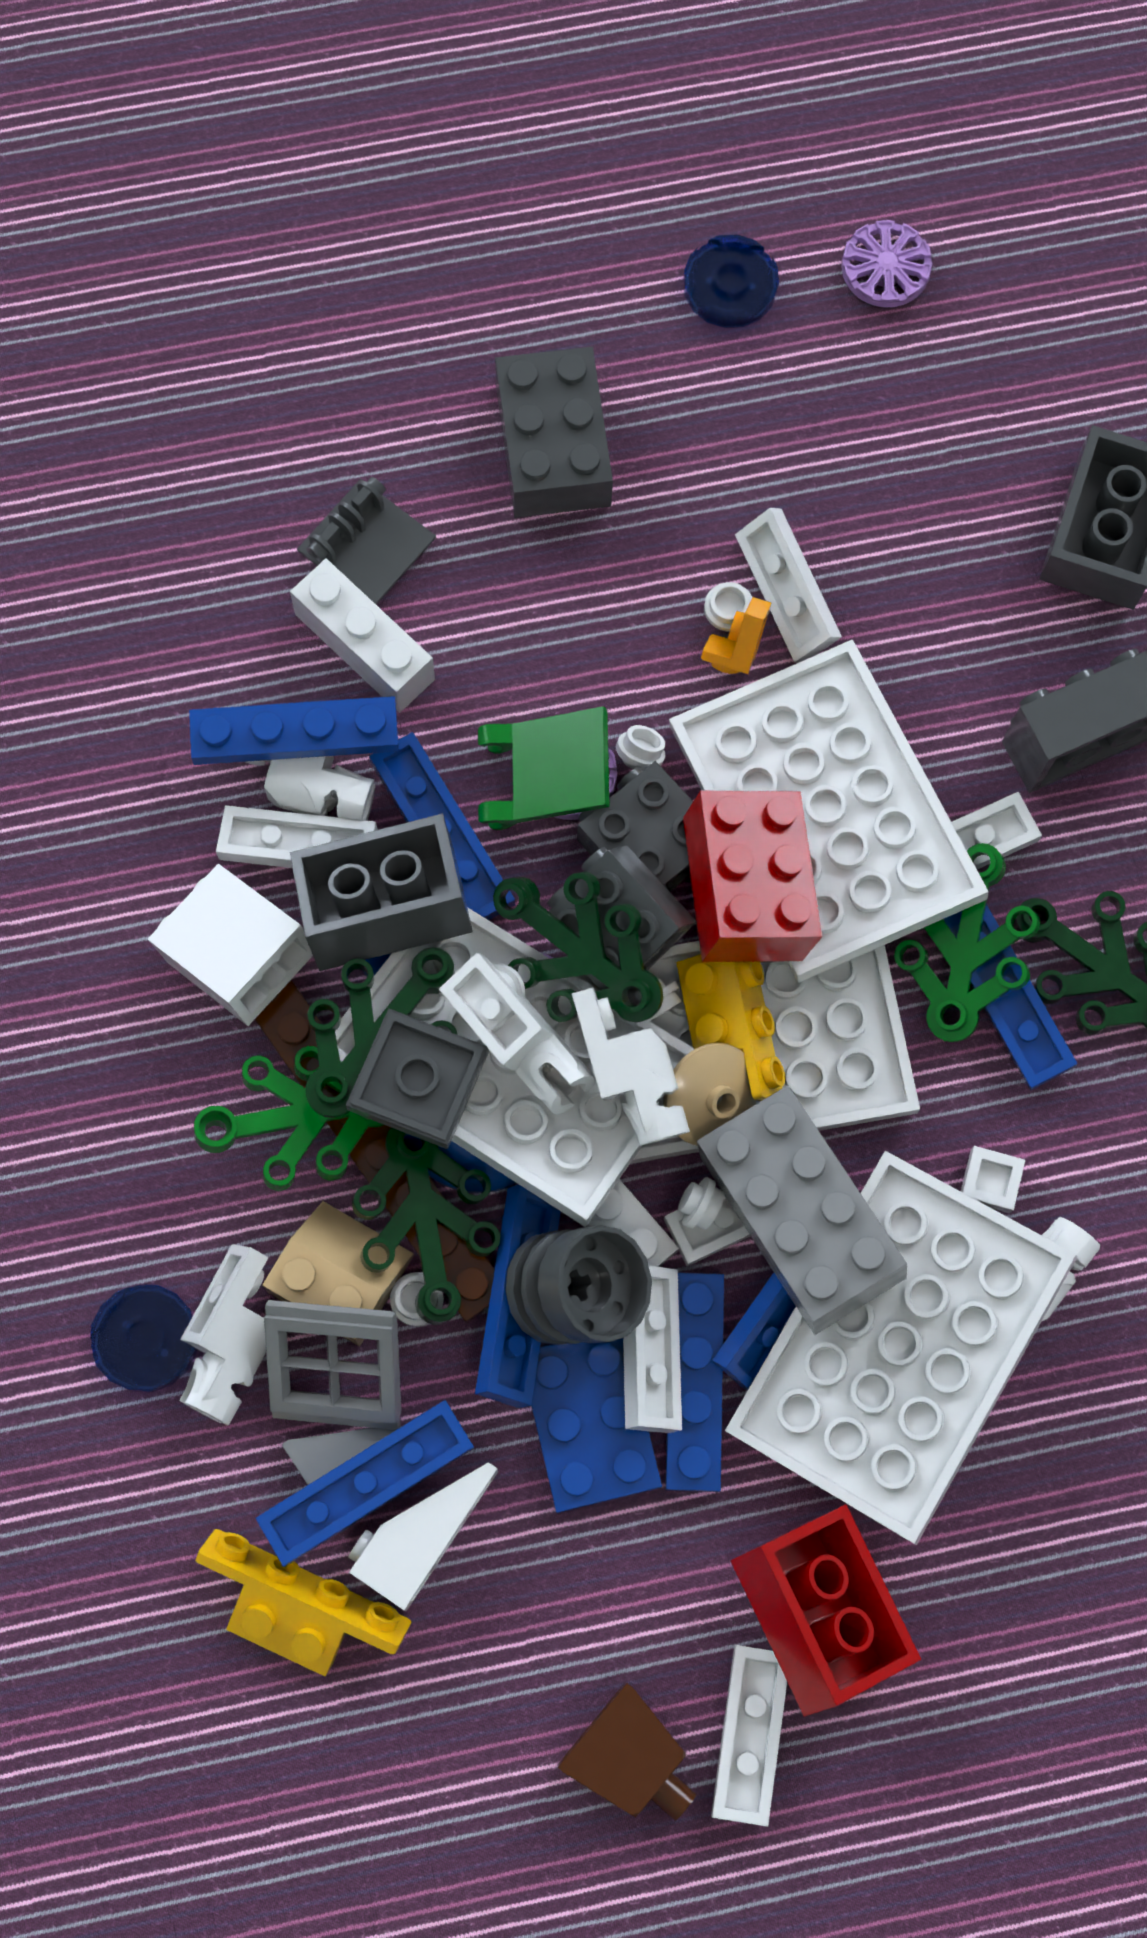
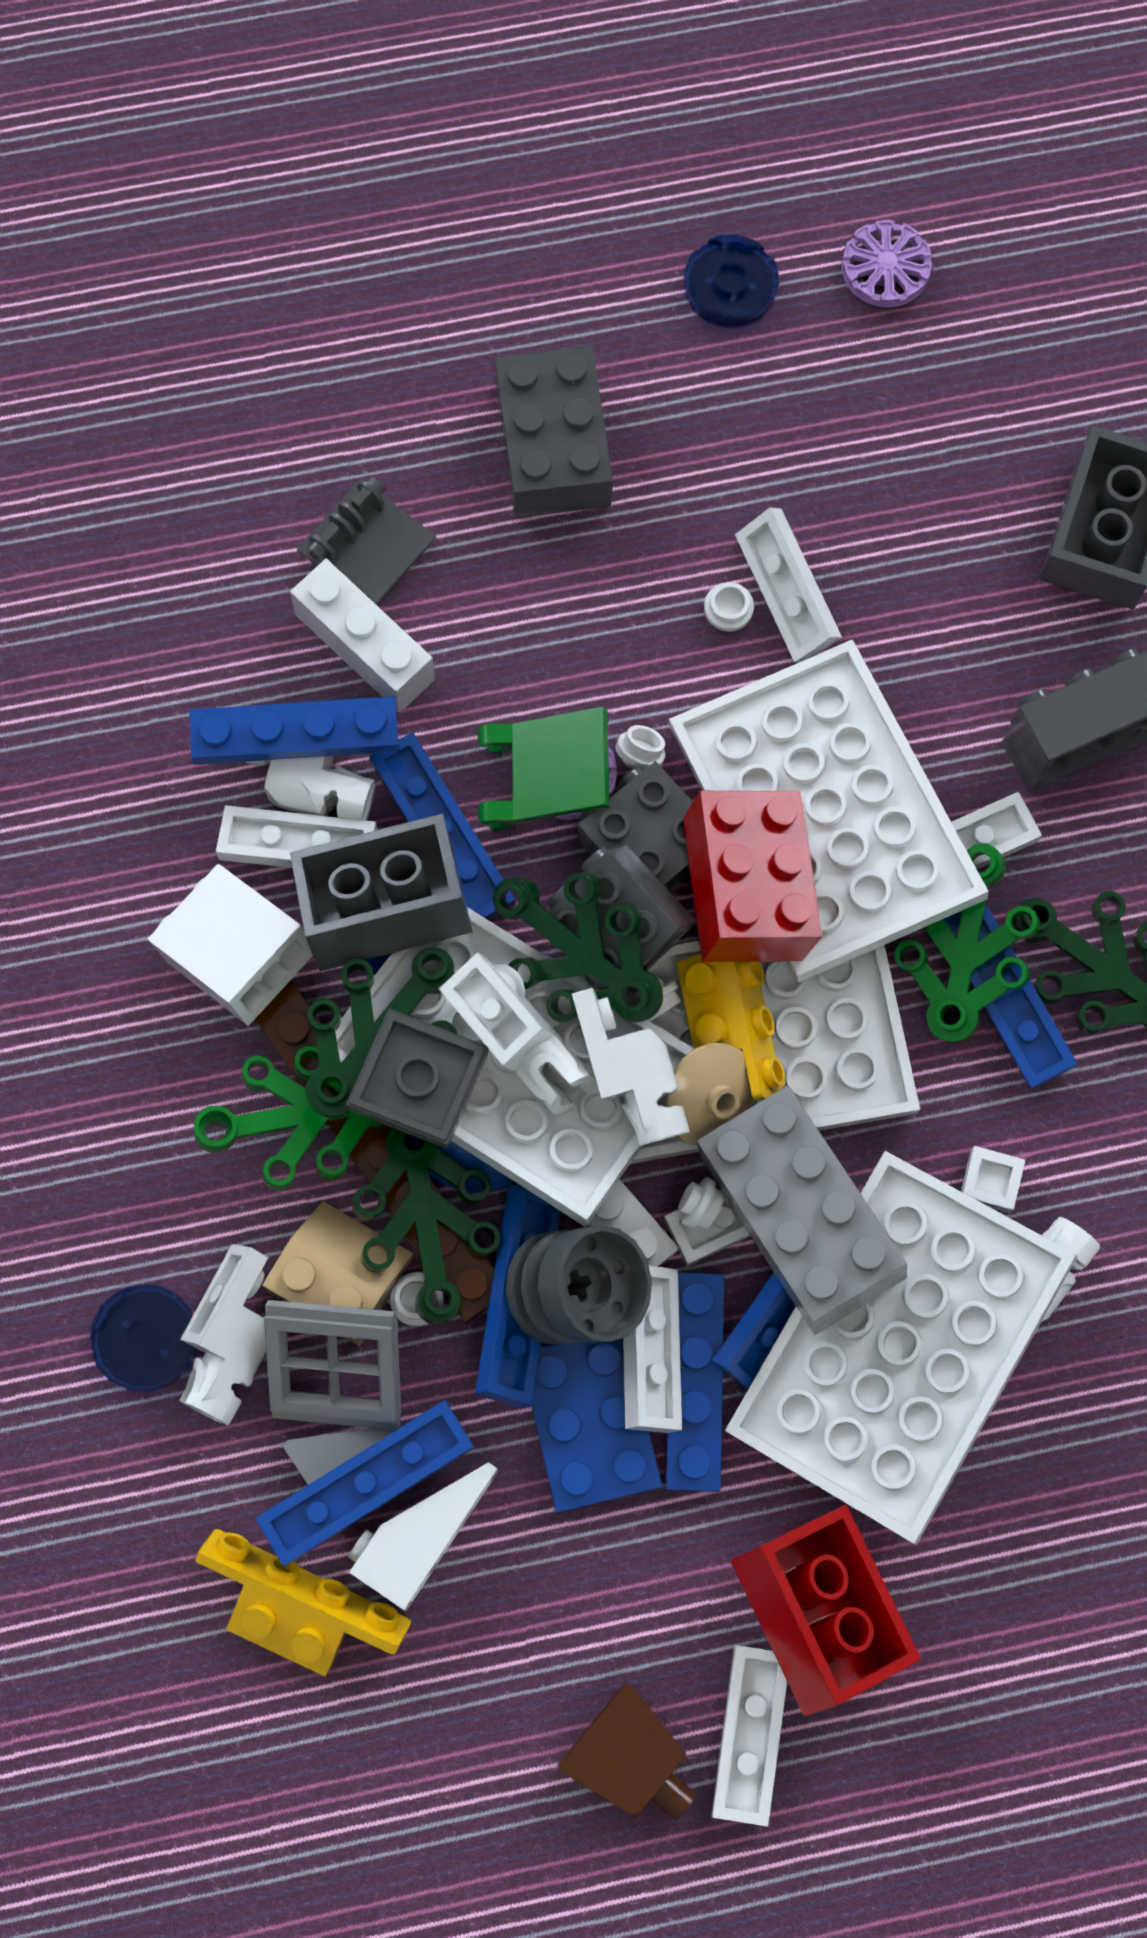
light orange bracket [701,597,772,674] -> none

